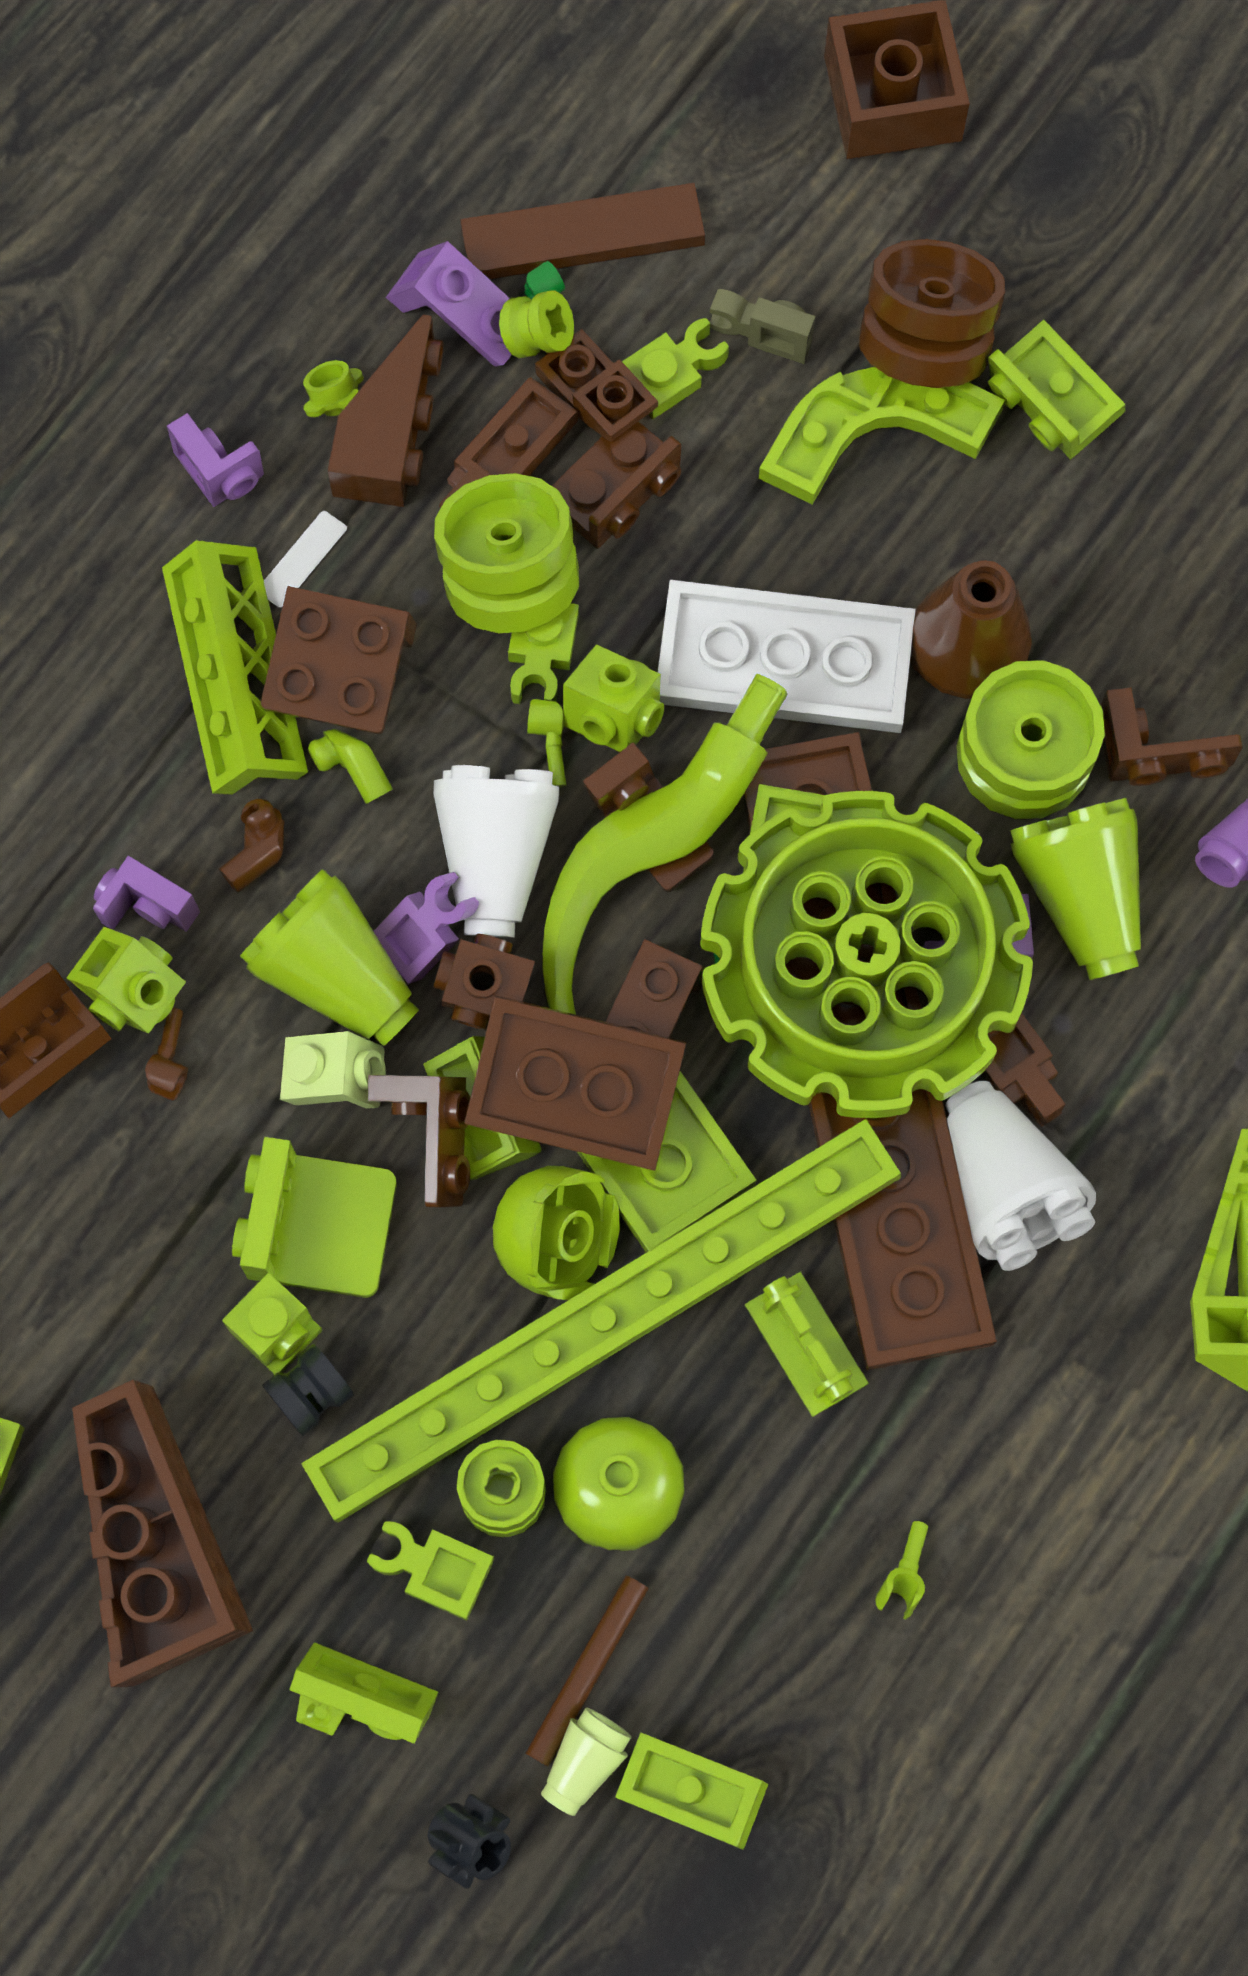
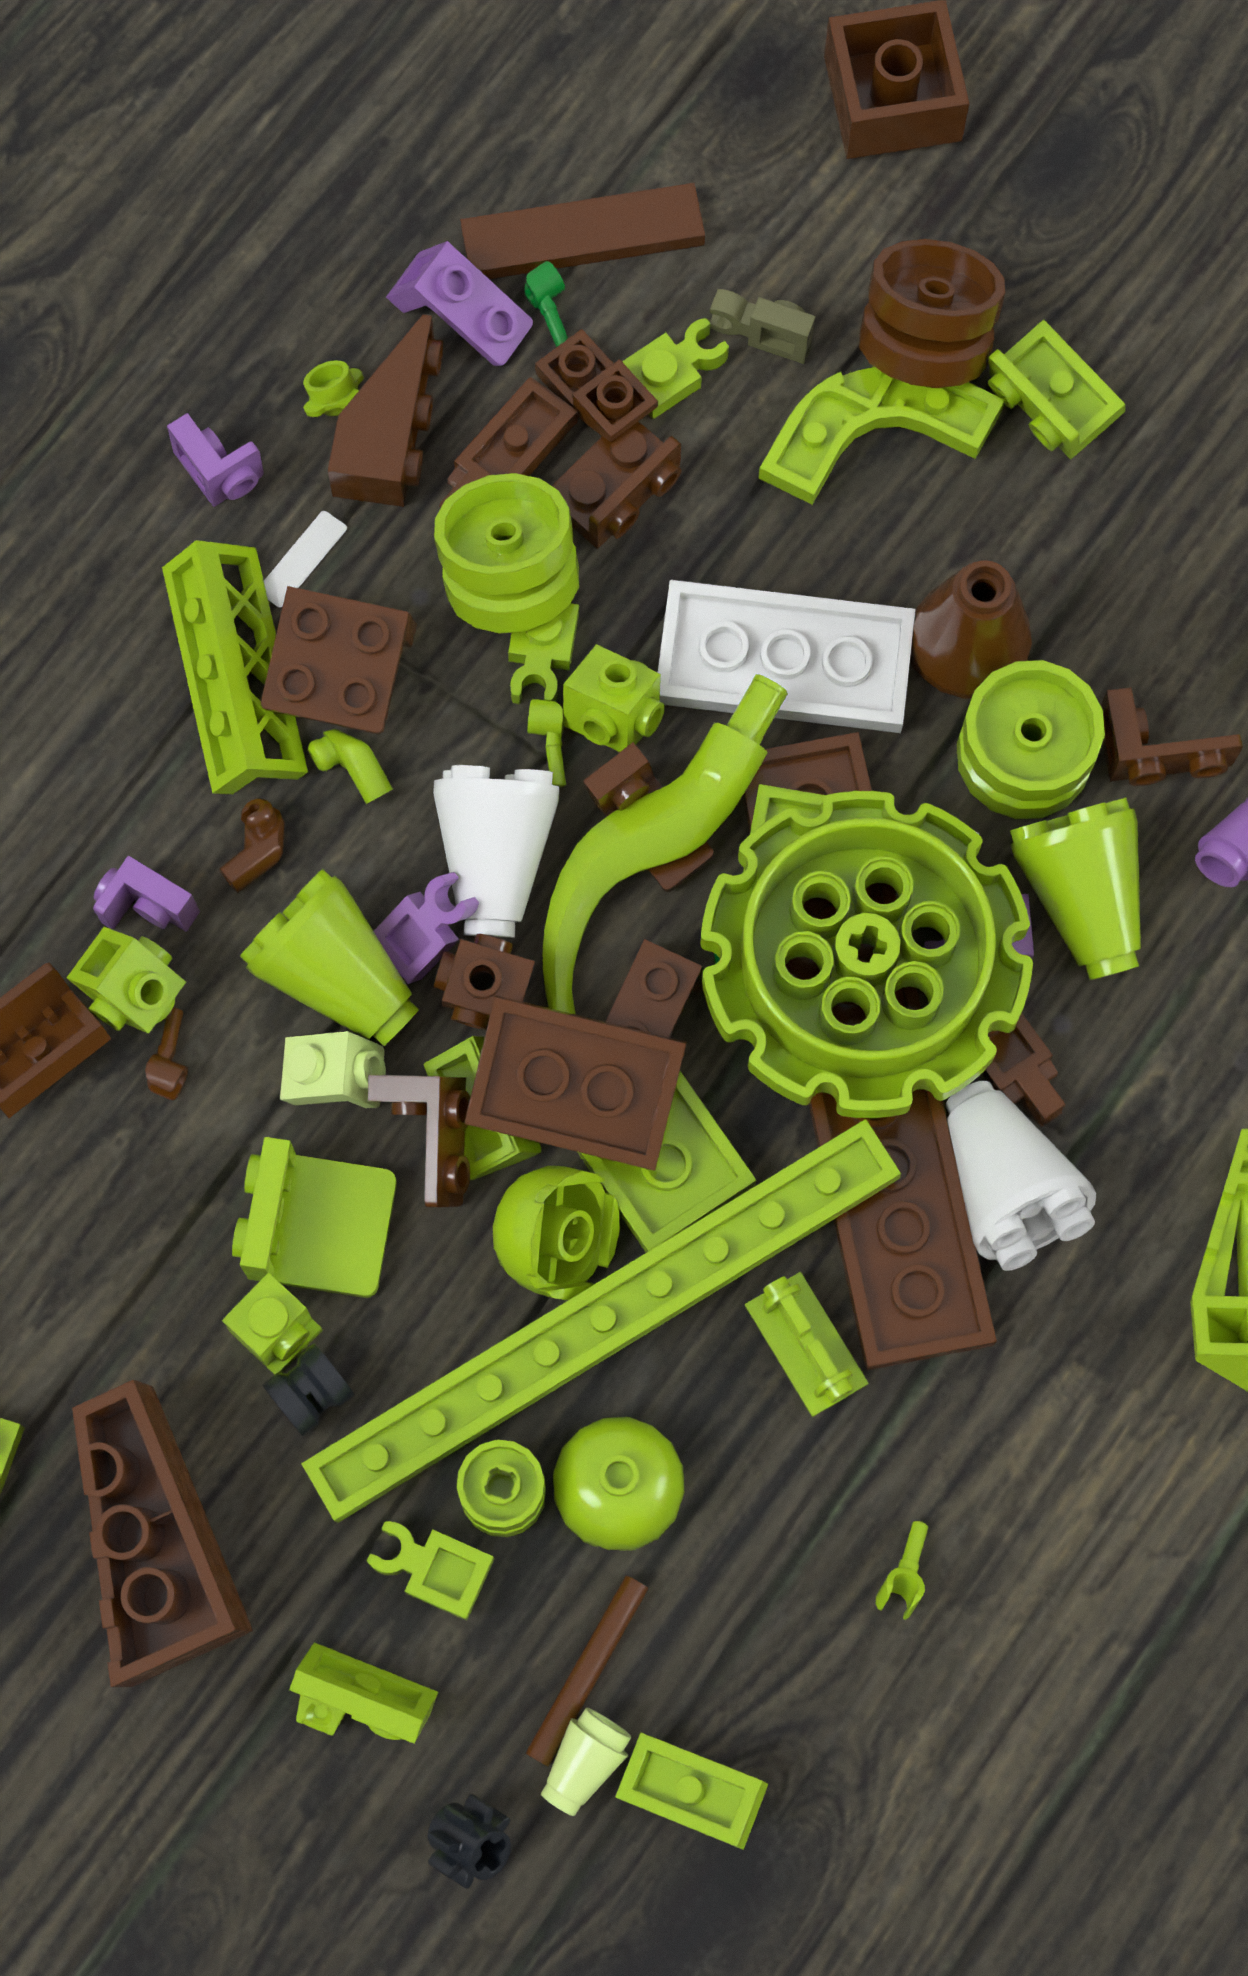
lime wheel [499,290,574,358] -> none

